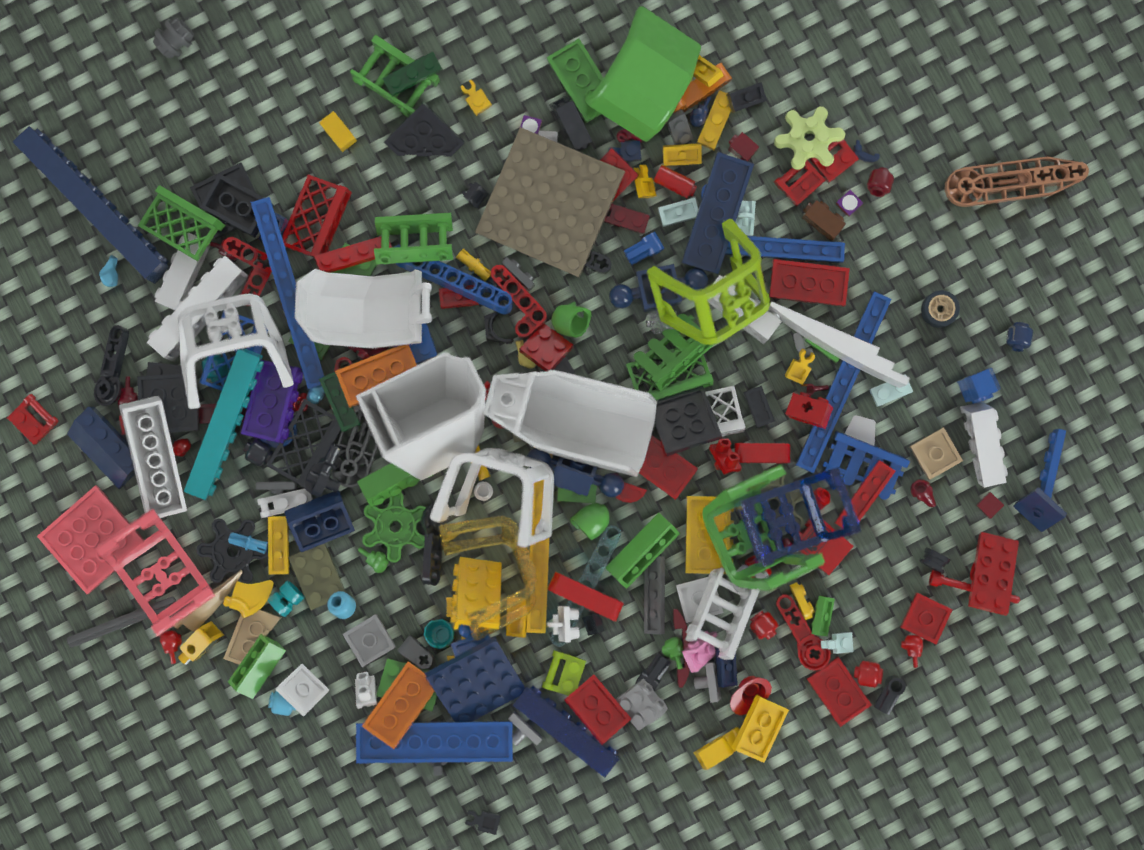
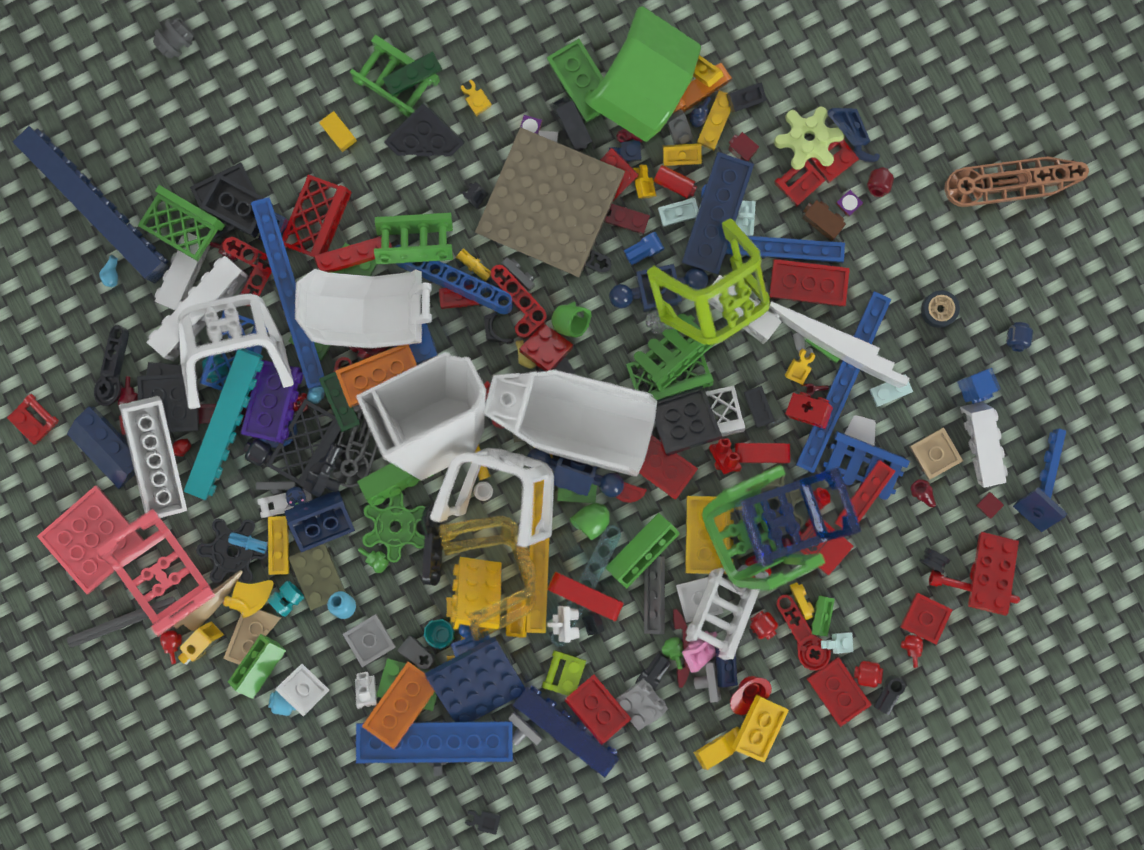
none -> dark blue tile [286,487,306,507]
none -> dark blue wing [827,108,870,145]

